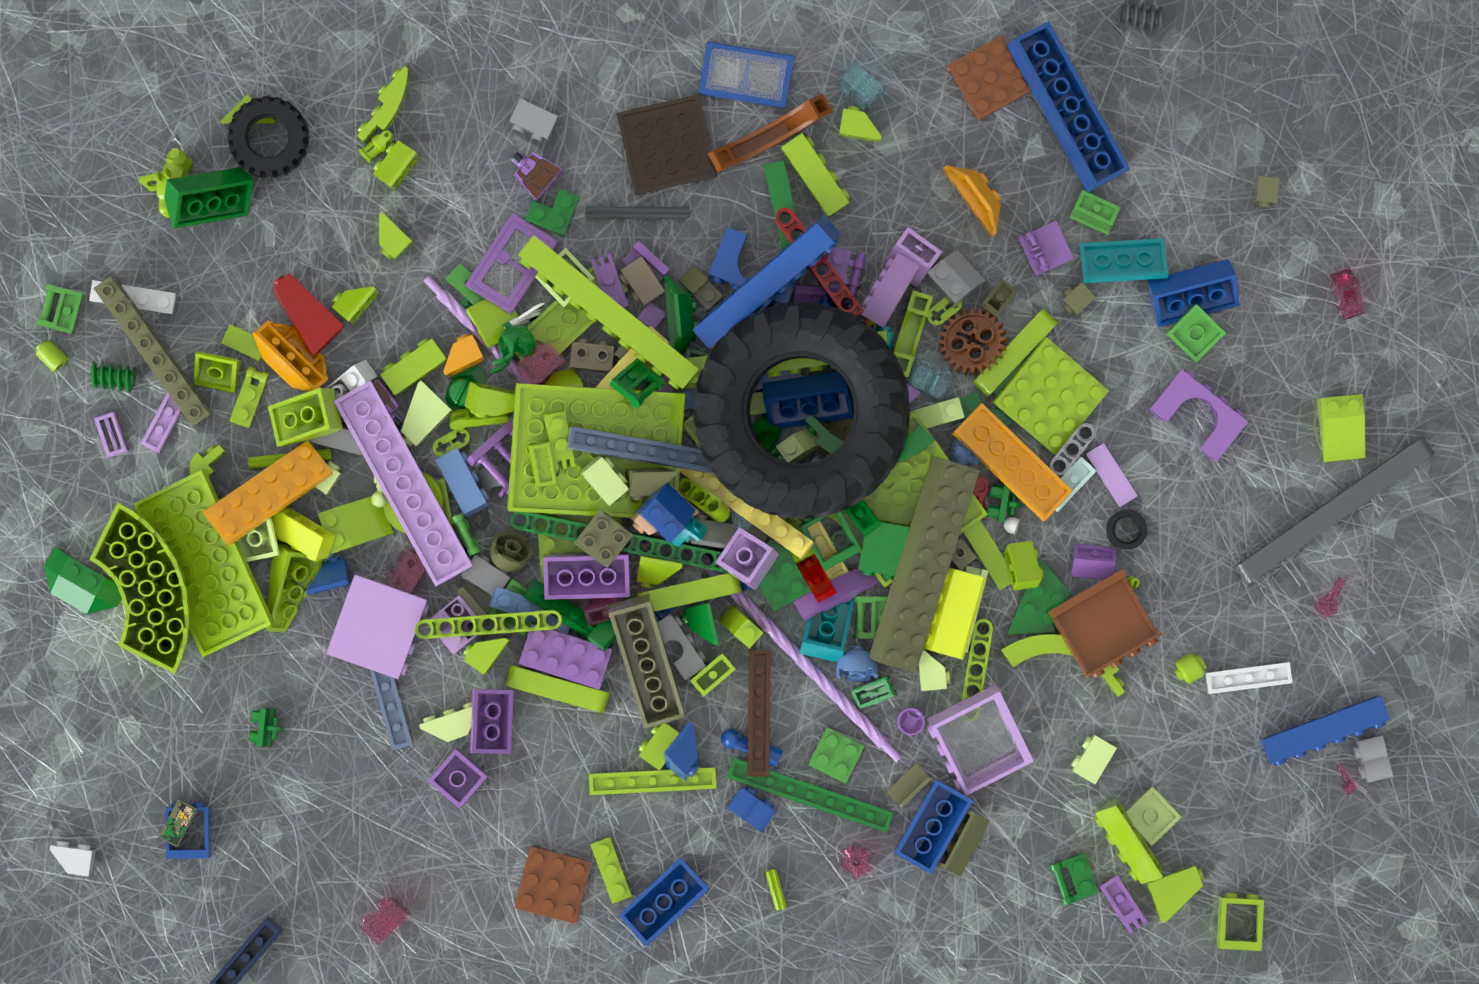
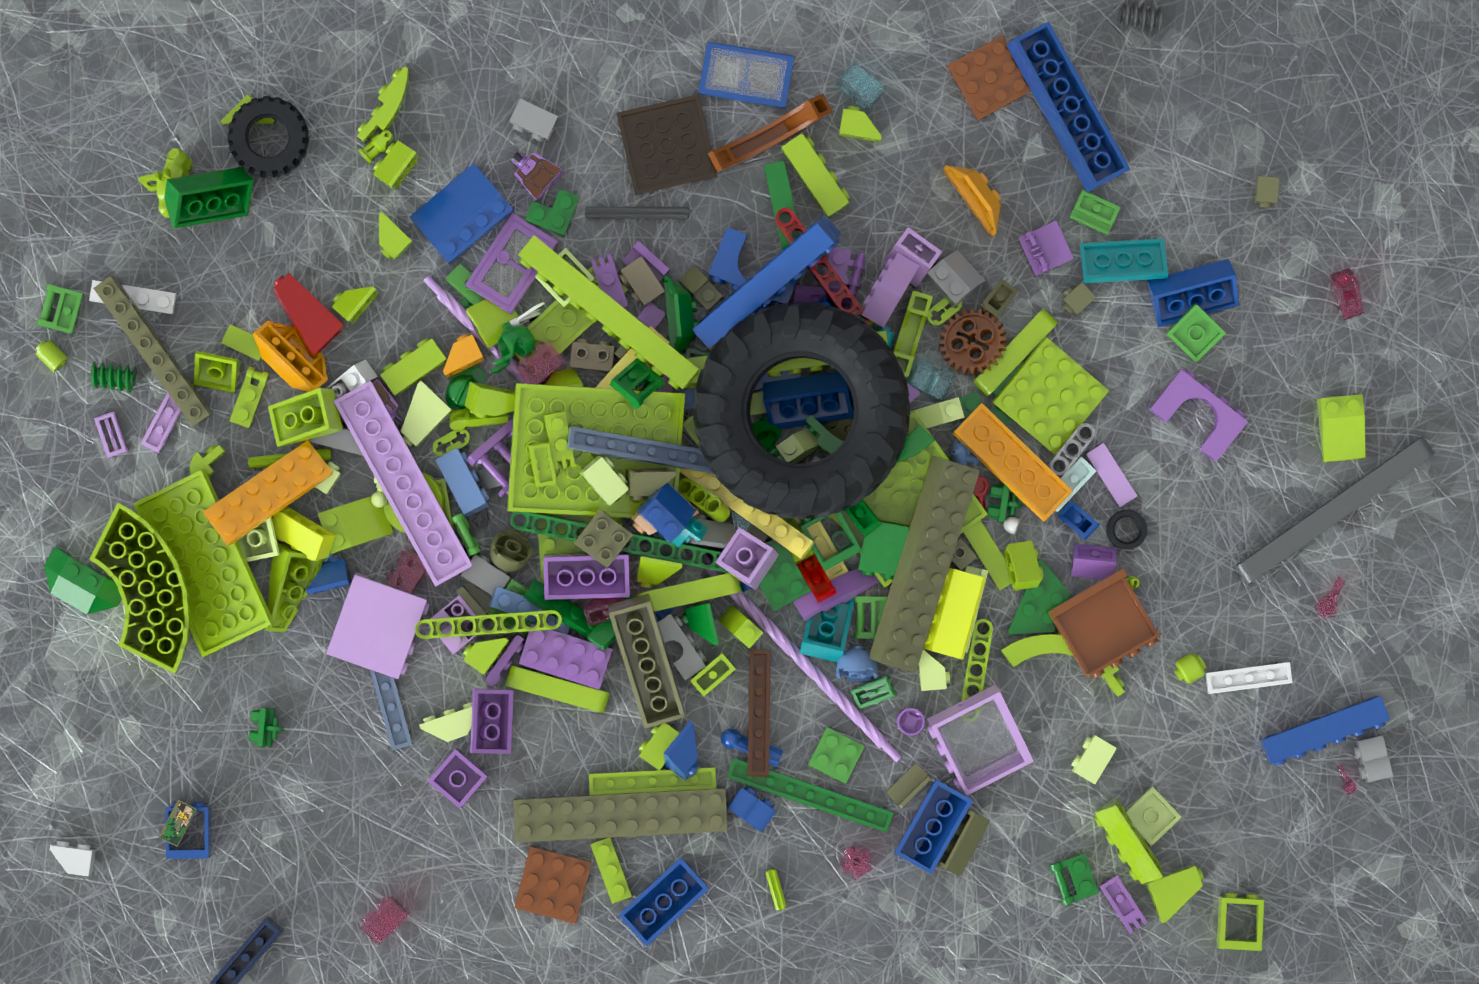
none -> blue slope [410,163,515,265]
none -> medium lavender hinge [485,633,525,687]
none -> olive brick [513,787,728,843]
none -> blue slope [1057,500,1100,540]

